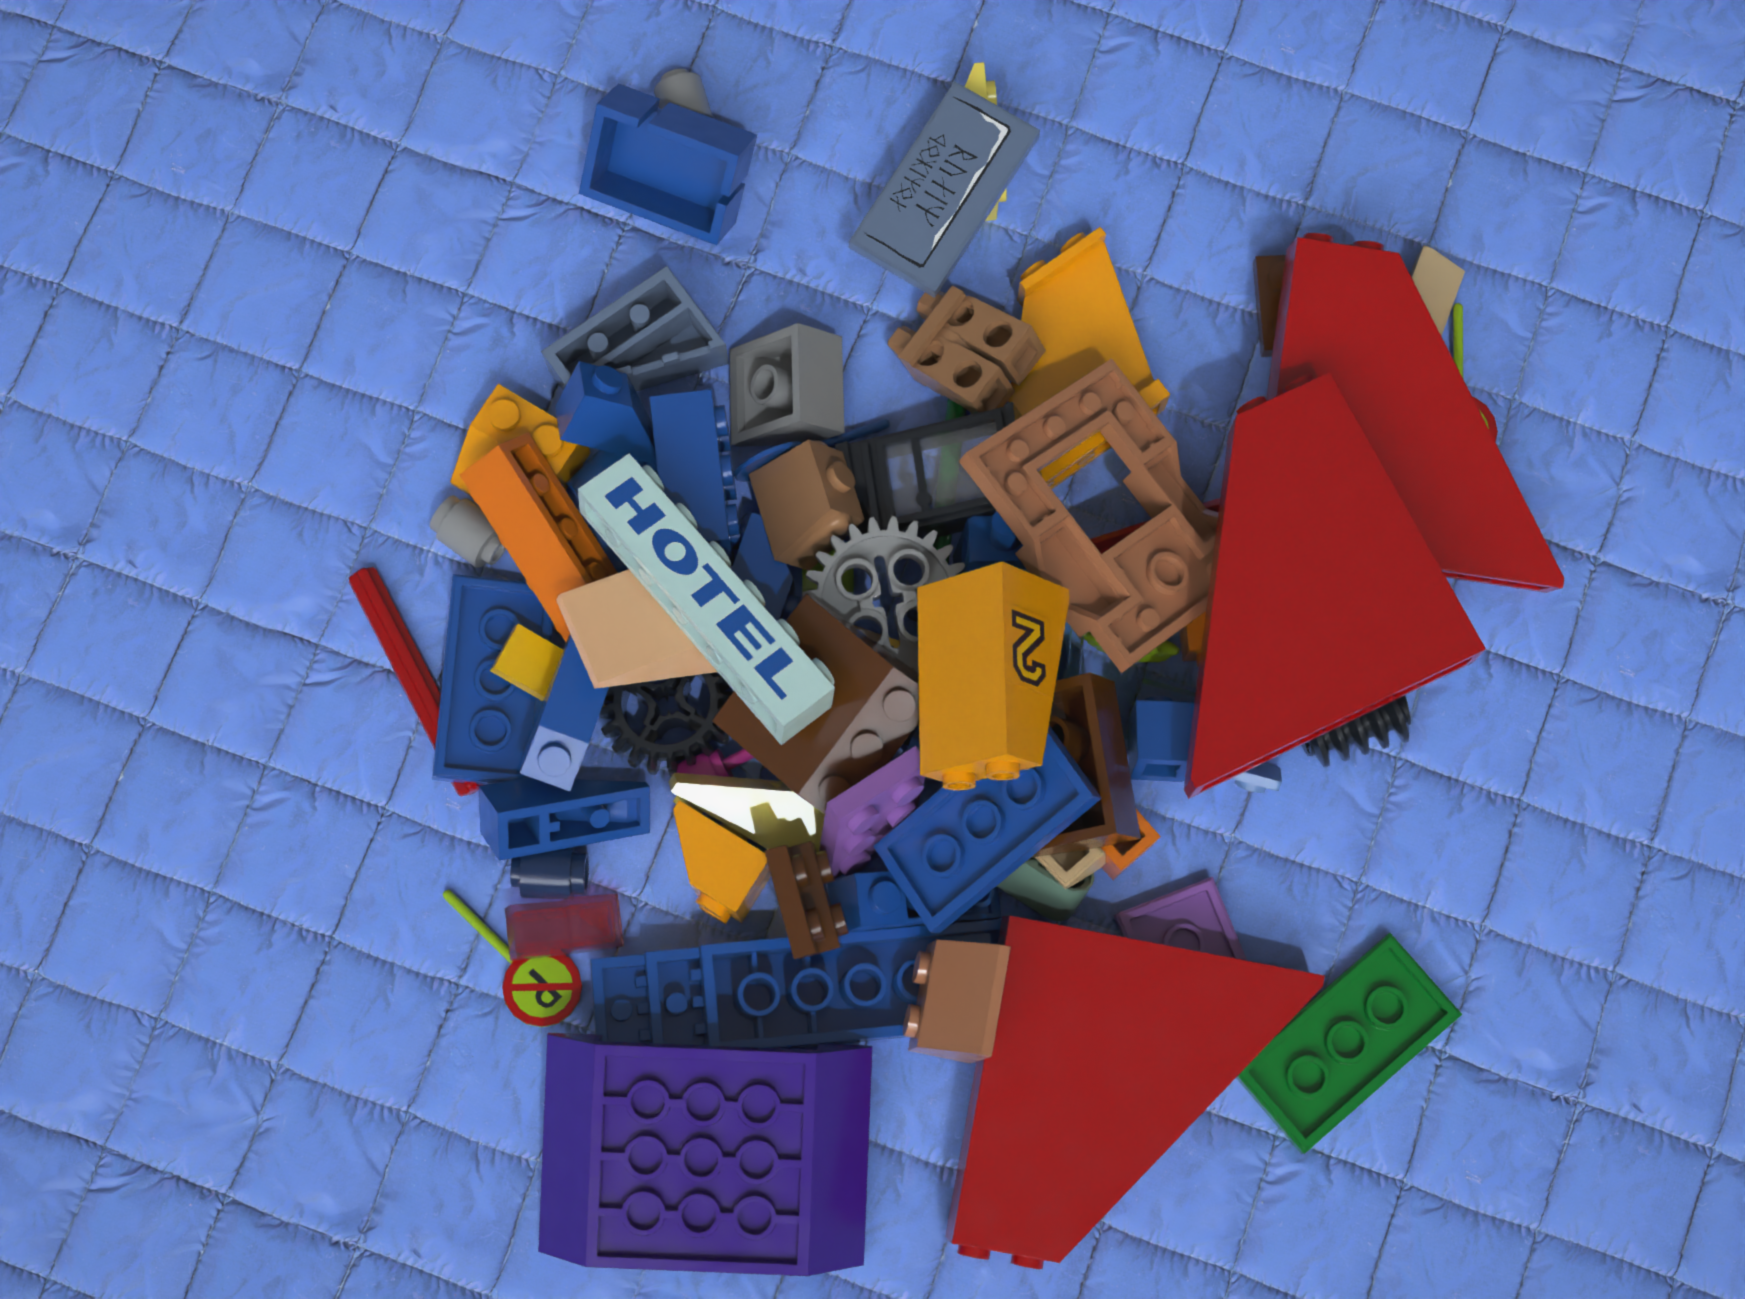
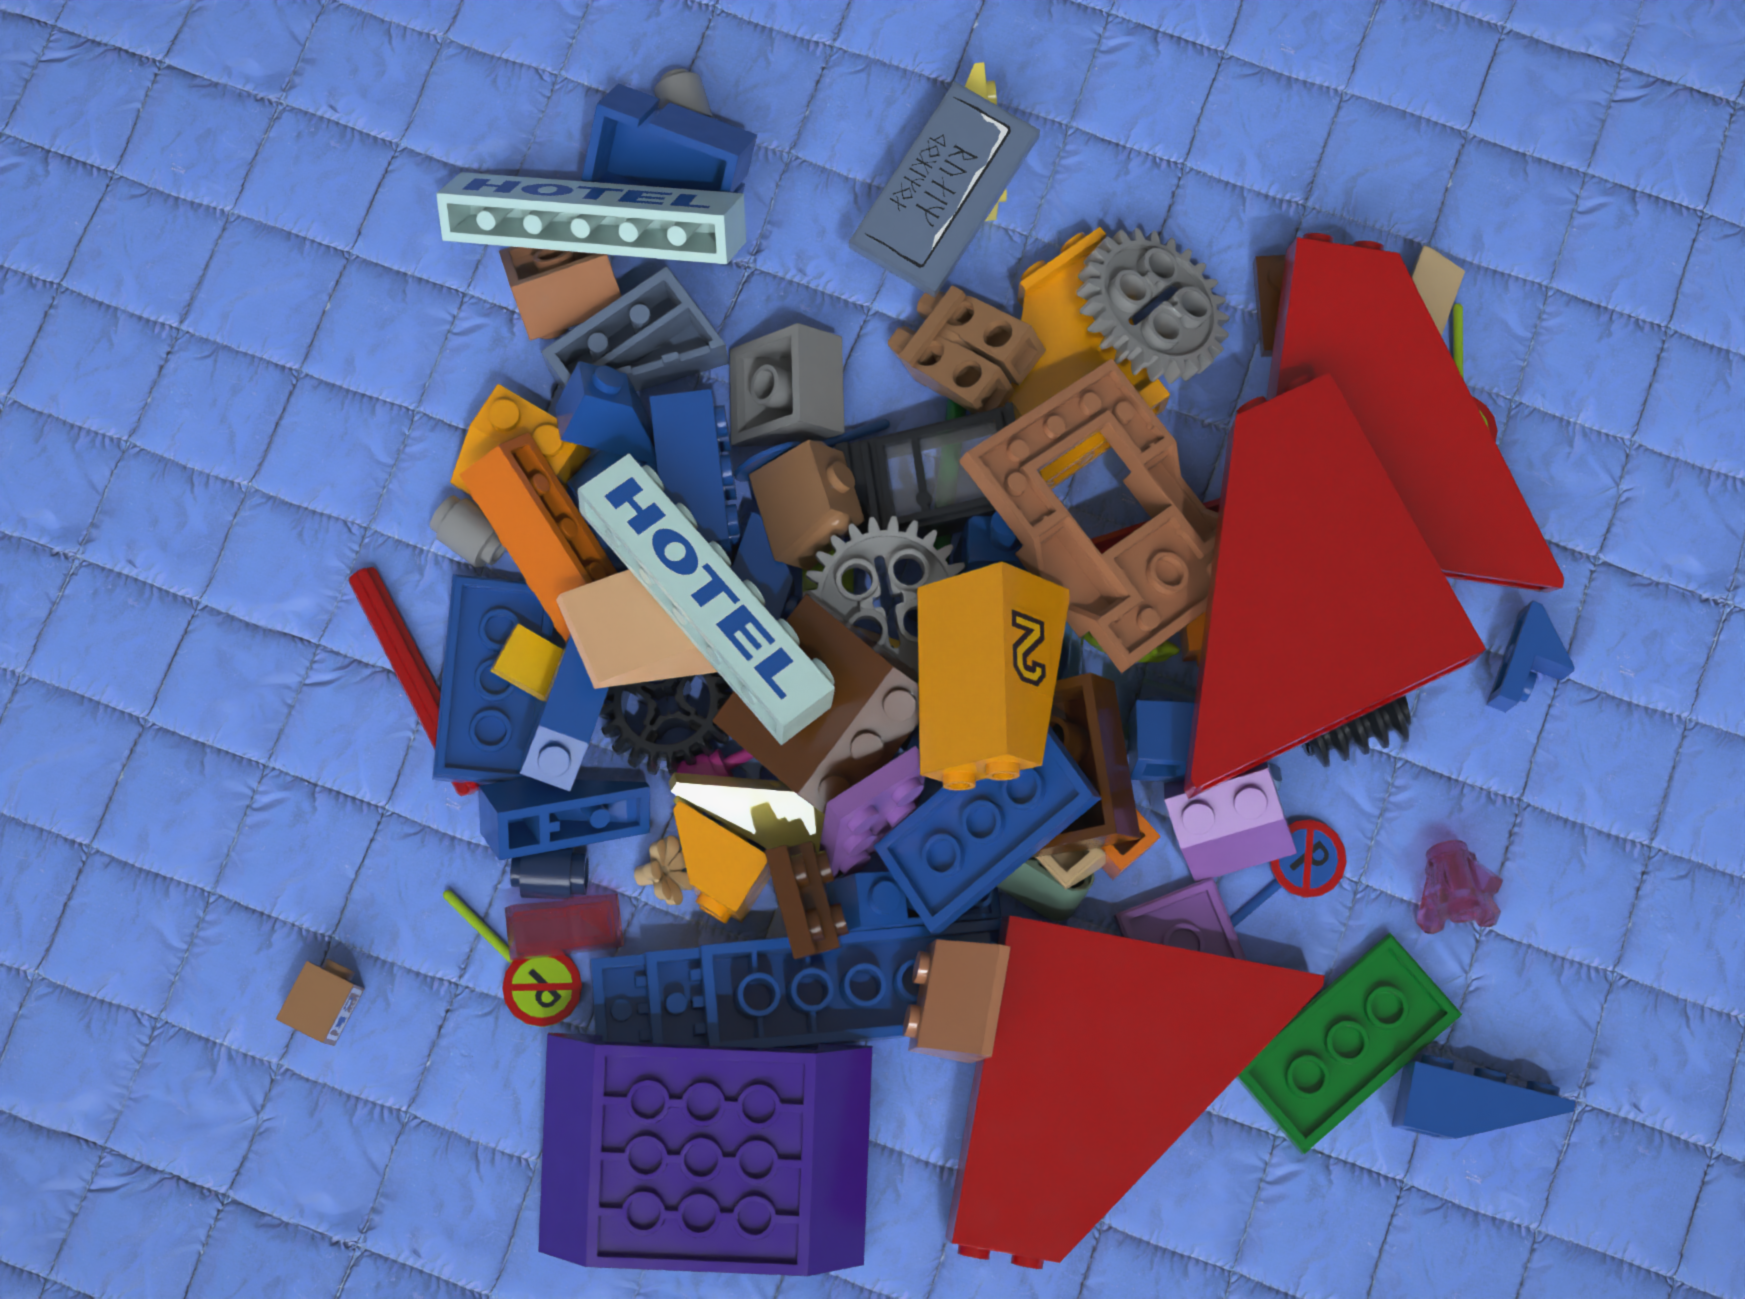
none -> medium nougat brick [276,958,365,1046]
none -> light aqua brick [436,172,746,264]
none -> nougat slope [499,246,622,341]
none -> tan plant [634,835,693,905]
none -> light grey gear [1076,228,1230,384]
none -> medium lavender slope [1164,761,1297,883]
none -> piece [1230,820,1347,927]
none -> blue slope [1392,1054,1576,1140]
none -> clear pink rock [1416,840,1503,934]
none -> blue slope [1486,600,1575,713]

